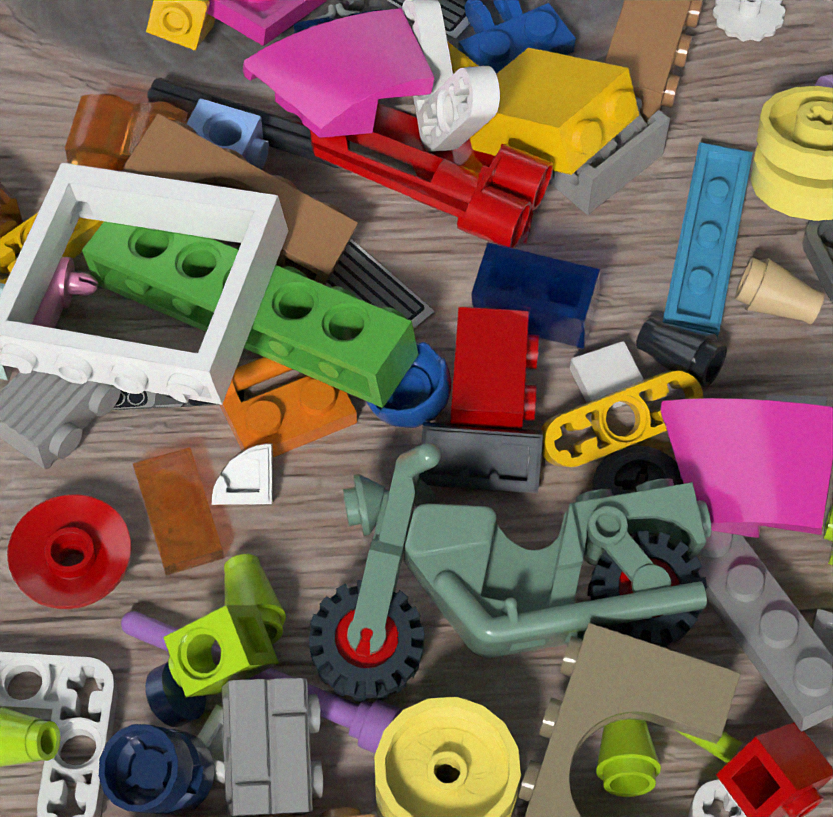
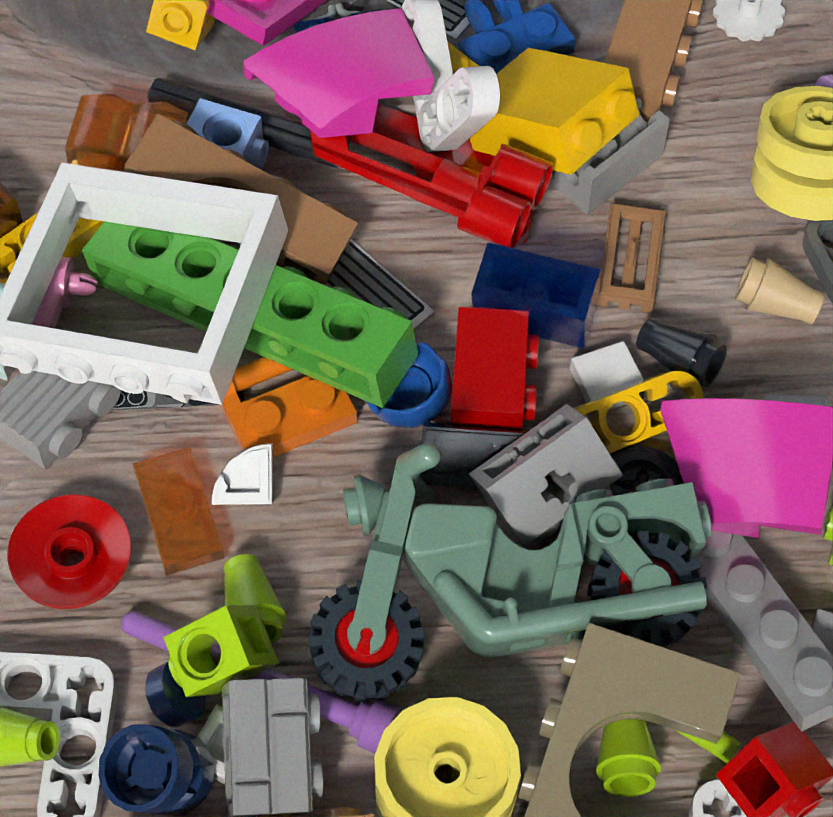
dark azure tile [662,142,753,339] -> none
none -> light grey brick [469,404,623,547]
none -> medium nougat tile [596,203,666,313]

